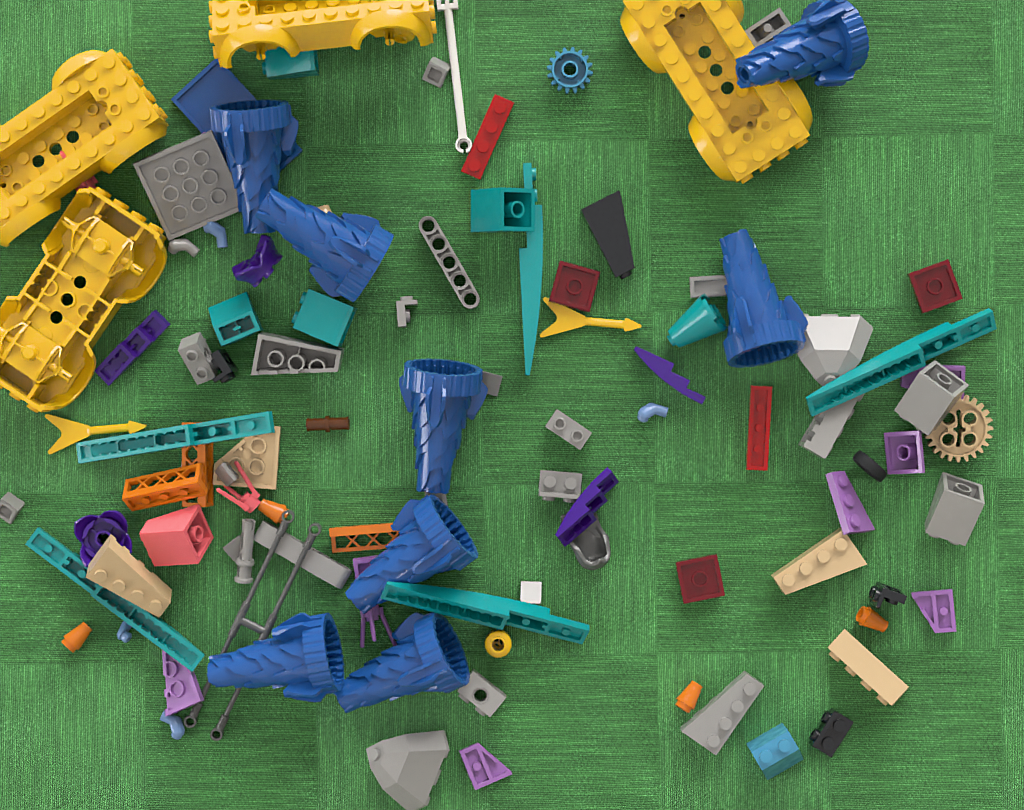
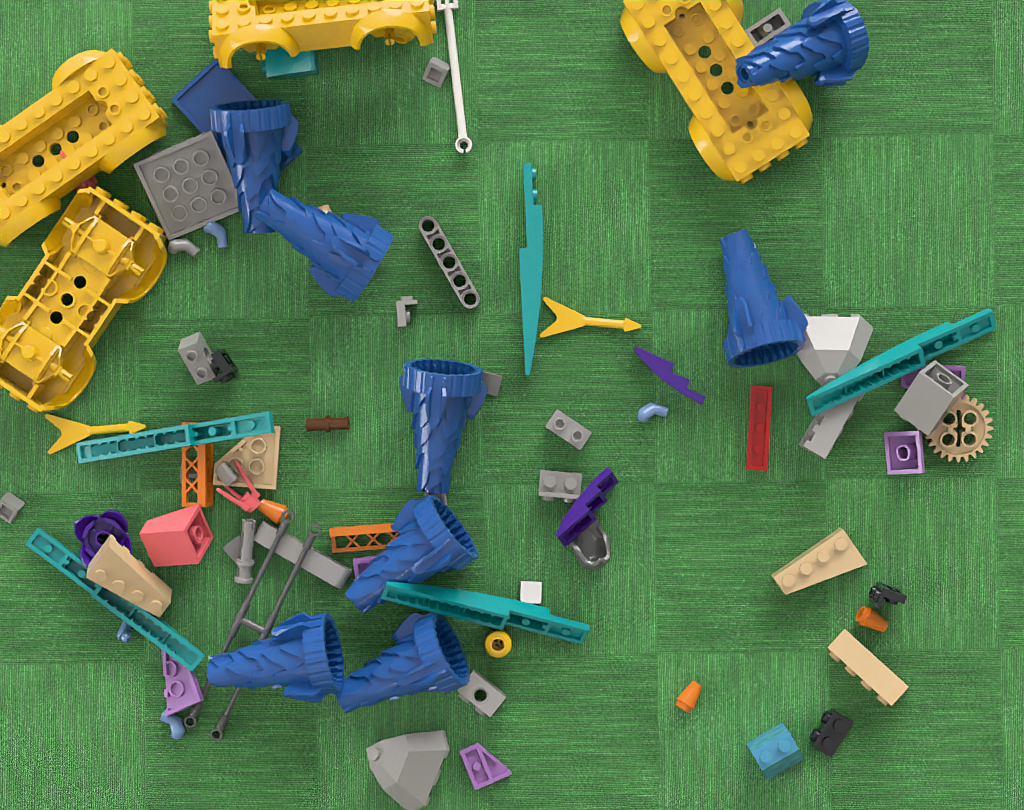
orange cone [61,621,92,653] -> none
dark purple slope [94,310,171,386] -> none
orange fence [122,463,208,511] -> none
teal slope [208,292,263,347] -> none
dark purple brick [232,234,283,288] -> none
light grey wedge [251,332,345,375] -> none
teal slope [291,289,357,347] -> none
medium lavender plant [360,604,397,648] -> none
red plate [461,94,514,180] -> none
teal slope [471,187,535,233] -> none
dark azure gear [547,47,593,94] -> none
dark red plate [549,261,600,313] -> none
black slope [581,190,635,280] -> none
teal cone [667,294,728,348] -> none
dark red plate [675,554,725,604] -> none
light grey wedge [680,671,764,755] -> none
light grey tile [689,275,727,298] -> none
medium lavender wing [825,471,875,535] -> none
black tyre [852,450,887,482] -> none
dark red plate [907,259,963,313] -> none
medium lavender wing [911,589,957,633] -> none
light grey slope [925,472,985,546] -> none

